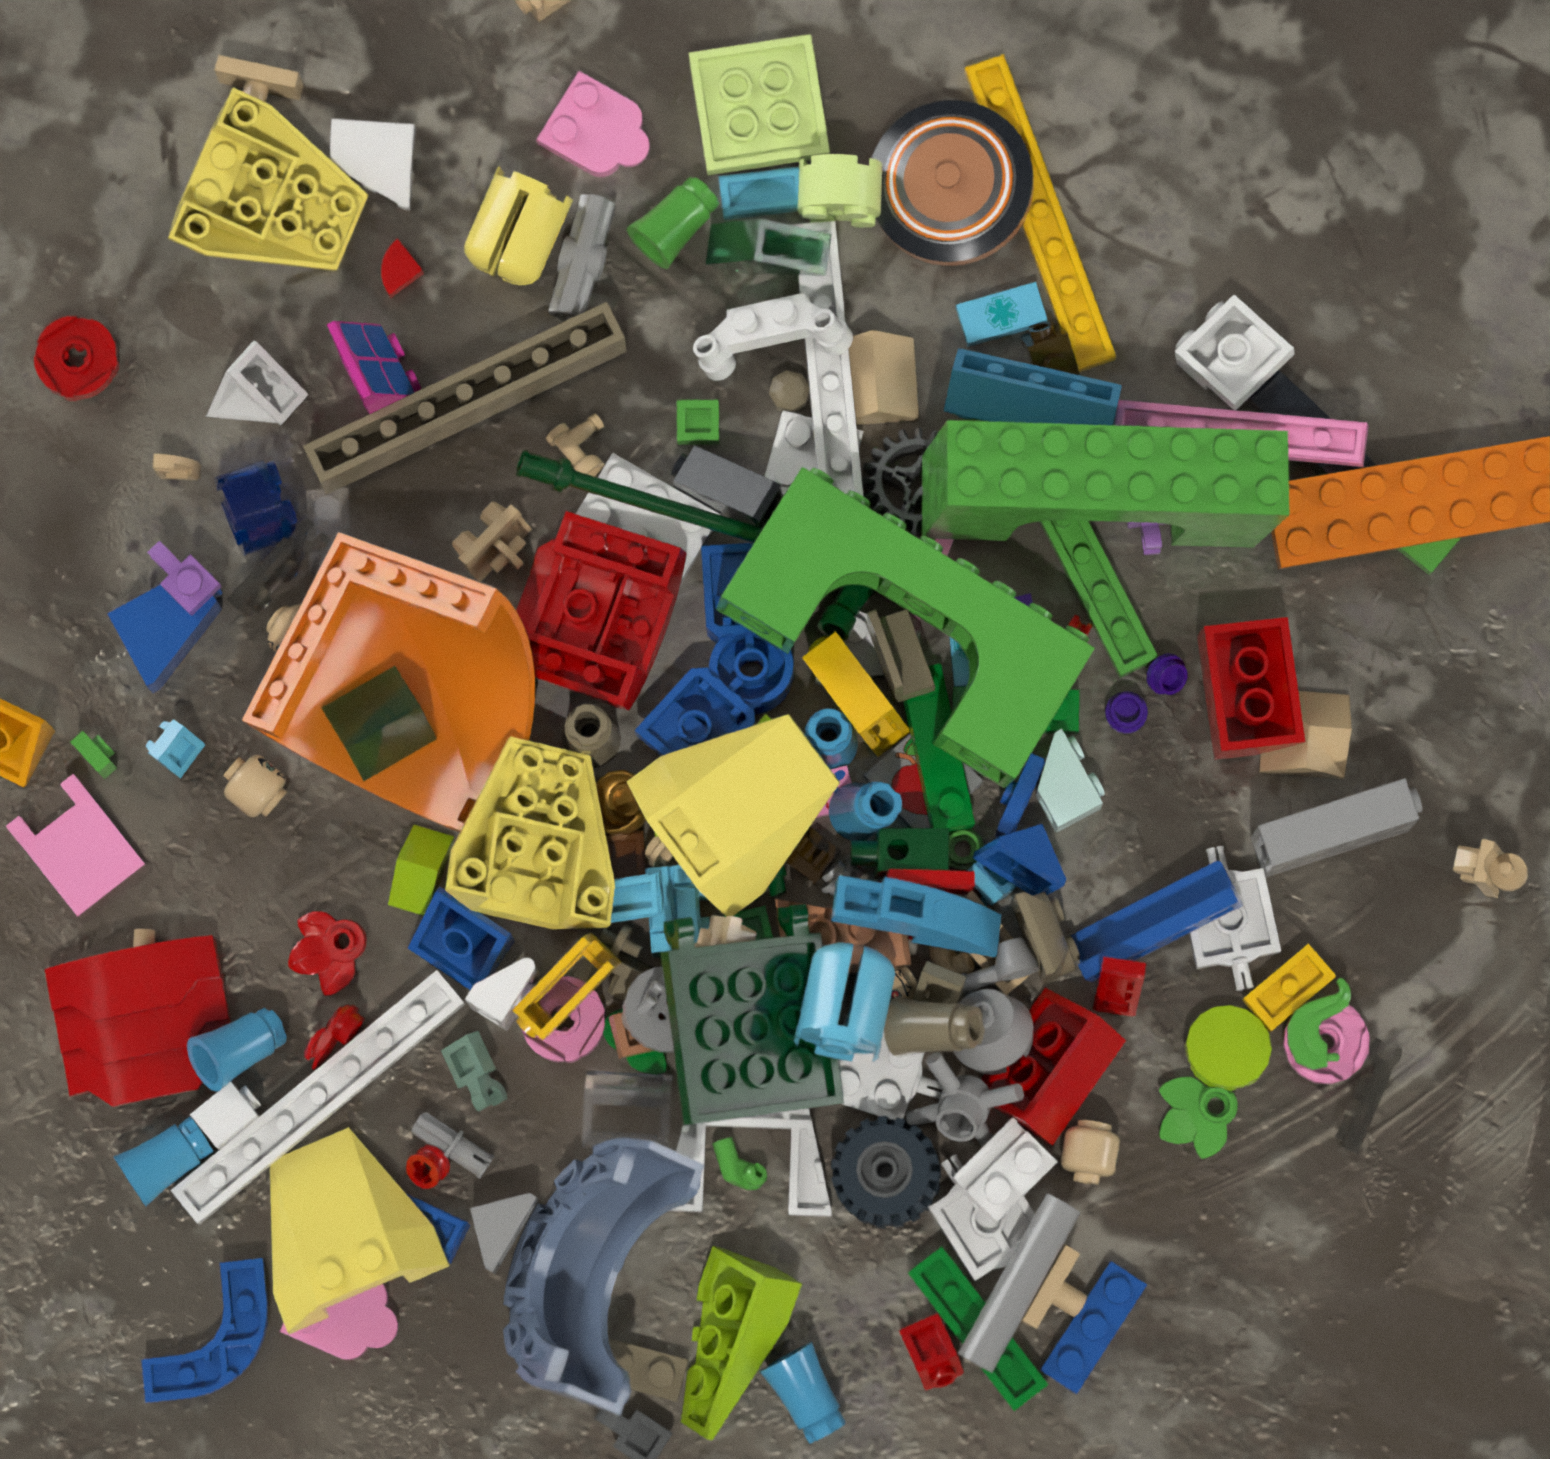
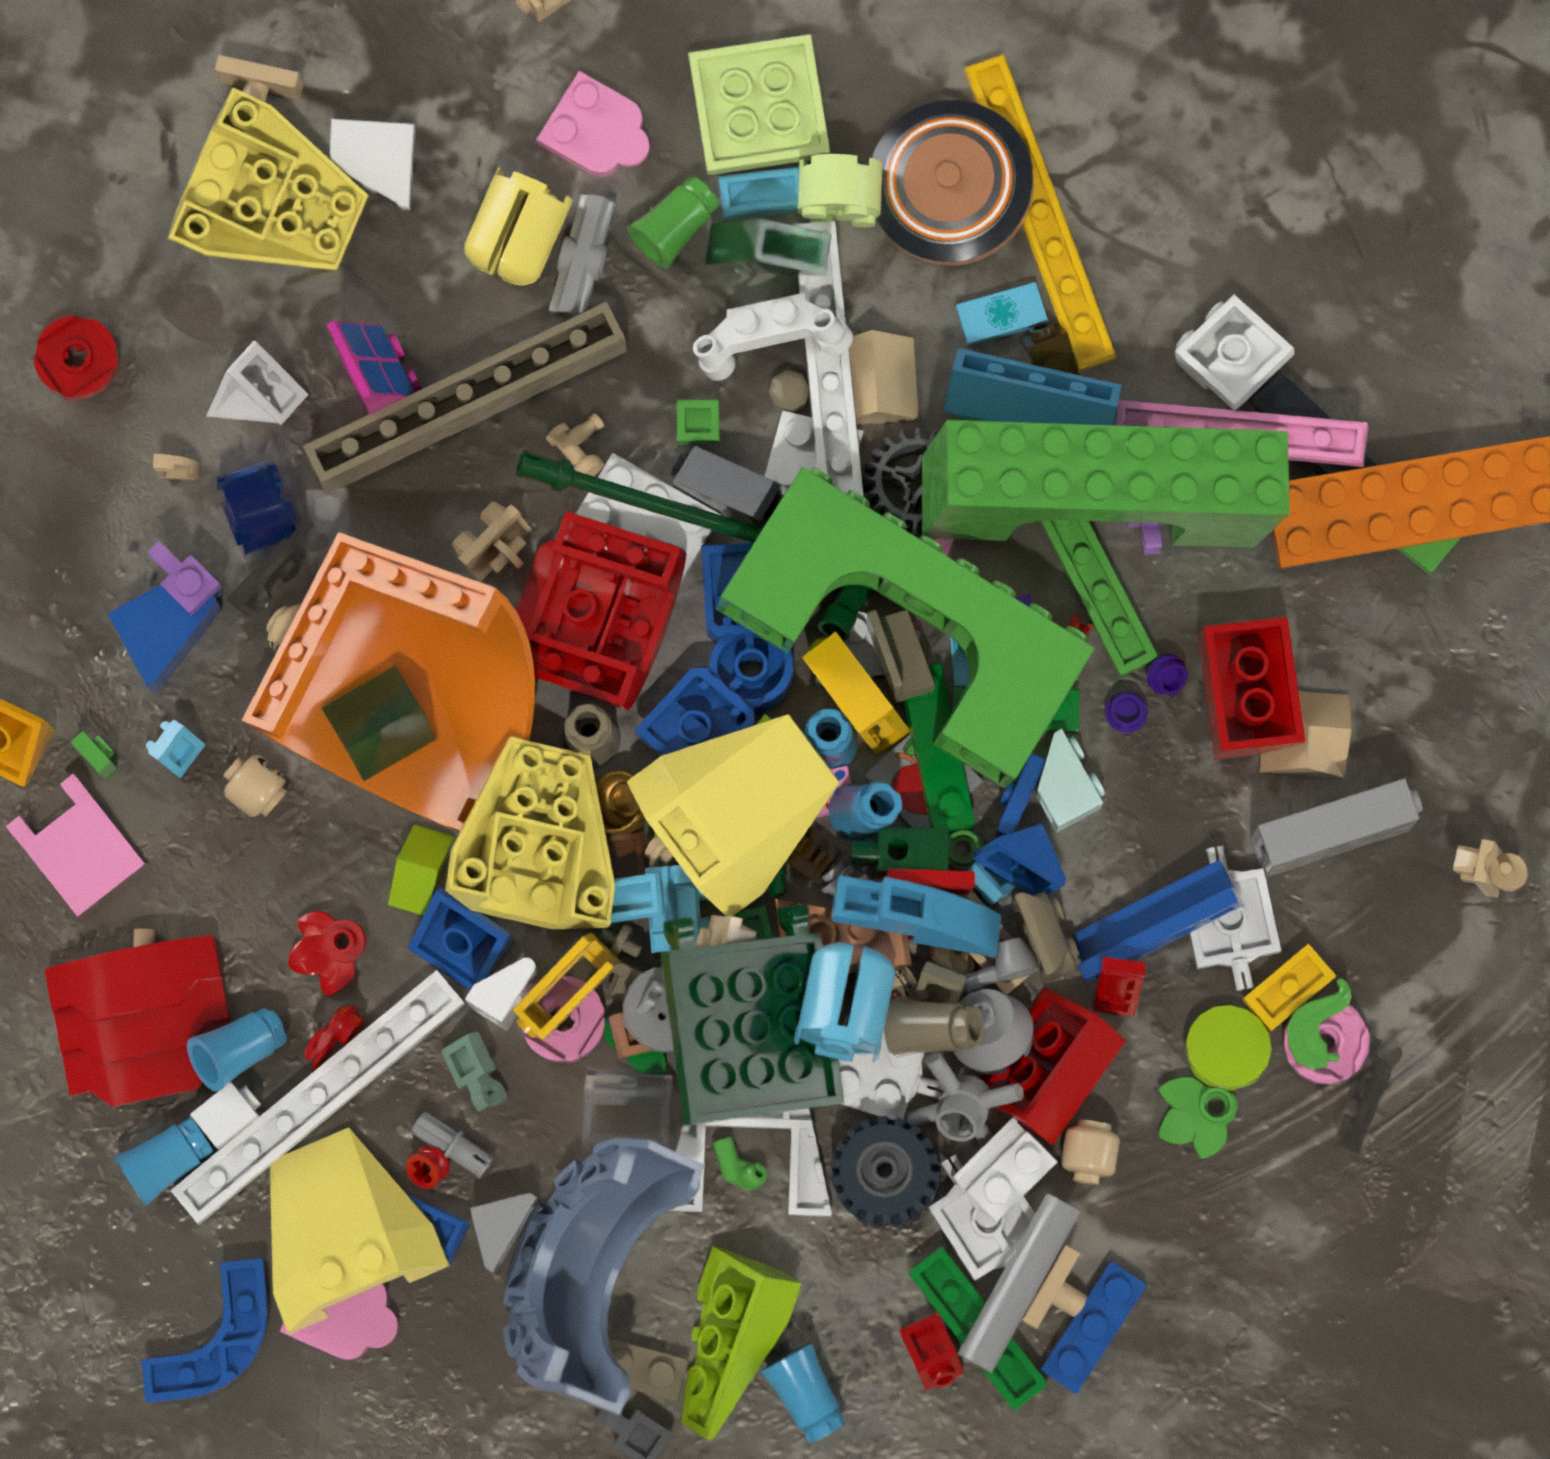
red tile [381,238,424,298] -> none

